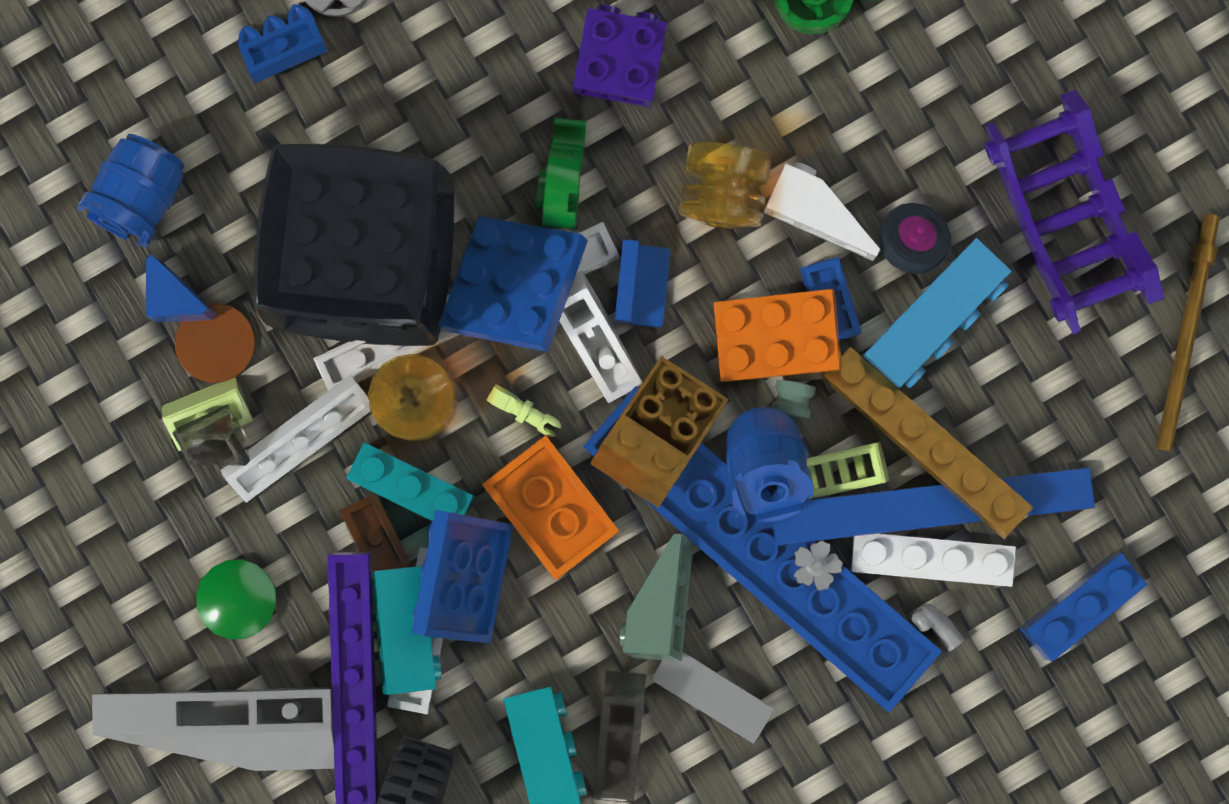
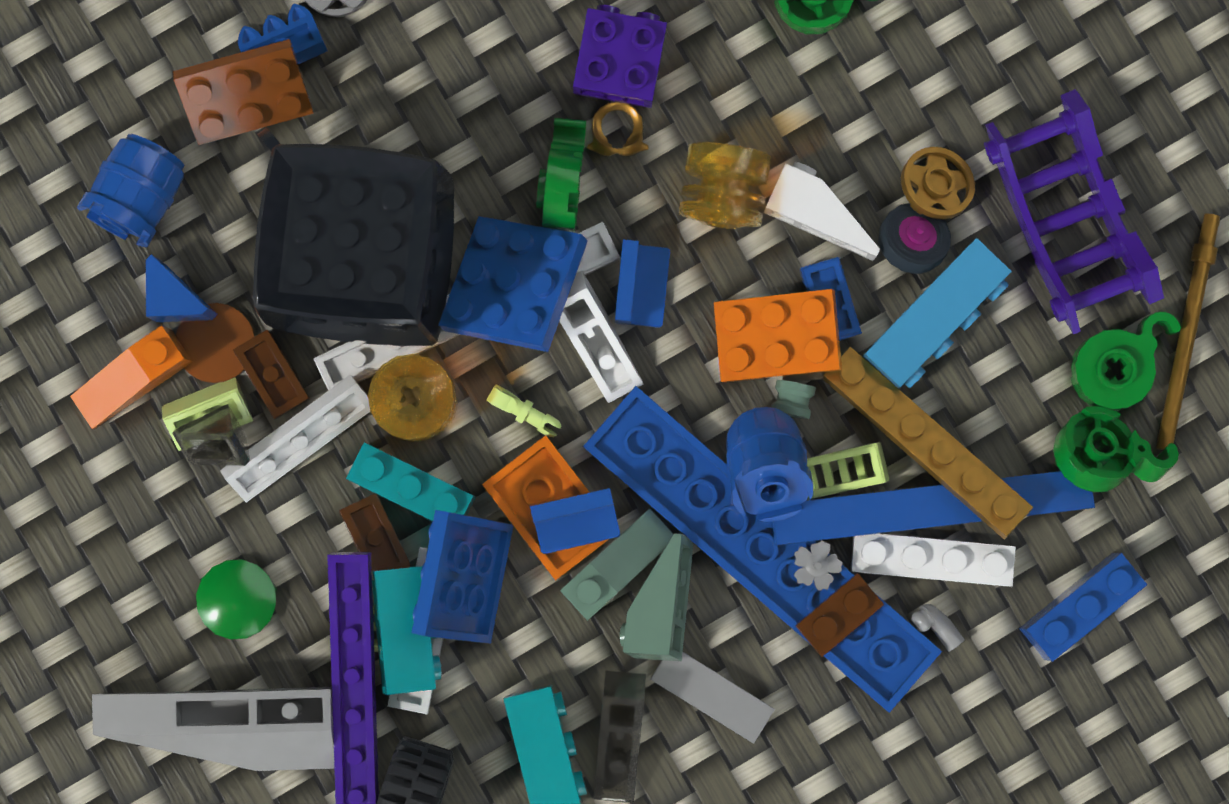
pearl gold slope [590,356,729,508] -> none
none -> orange slope [70,325,193,429]
none -> dark orange plate [173,39,314,145]
none -> reddish brown plate [233,329,310,419]
none -> blue panel [530,488,620,554]
none -> sand green slope [560,508,673,621]
none -> pearl gold piece [587,102,649,156]
none -> reddish brown plate [795,573,884,657]
none -> pearl gold wheel [900,147,975,219]
none -> green piece [1053,406,1179,492]
none -> green piece [1071,312,1181,410]

